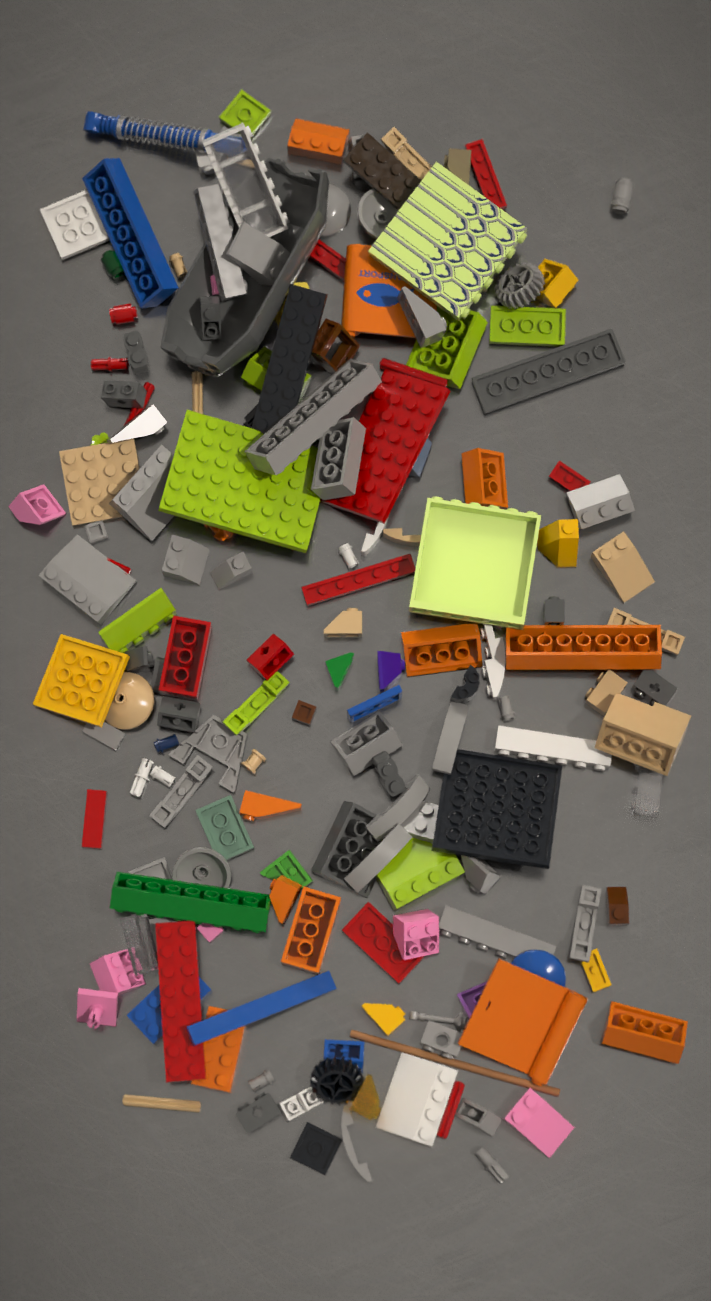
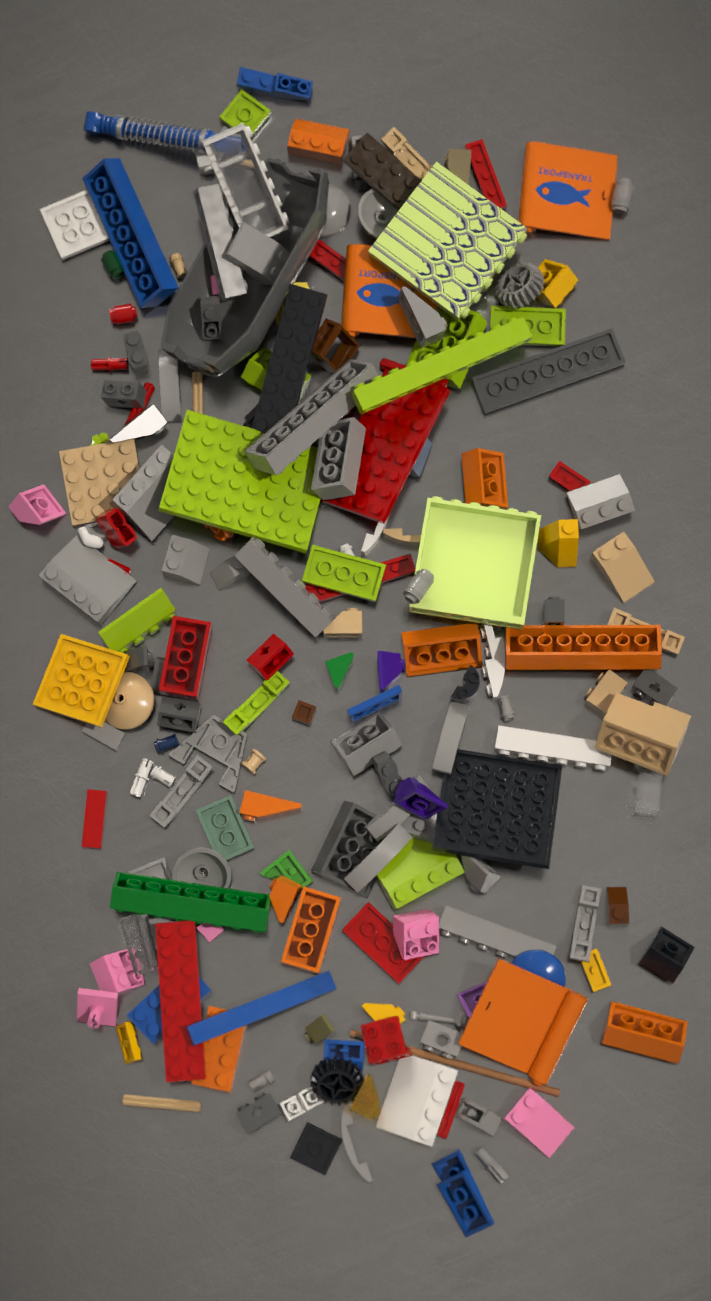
none -> white arm [78,527,104,548]
none -> red brick [96,508,137,549]
none -> yellow plate [116,1021,141,1065]
none -> light grey slope [158,350,182,423]
none -> light grey brick [234,537,334,637]
none -> blue slope [236,67,313,100]
none -> lime plate [302,545,386,602]
none -> olive slope [304,1014,335,1045]
none -> lime brick [351,317,533,415]
none -> red bracket [361,1016,412,1066]
none -> dark purple slope [394,777,447,819]
none -> light grey head [403,569,434,604]
none -> blue slope [432,1149,495,1237]
none -> orange door [518,142,618,240]
none -> black slope [640,926,695,983]

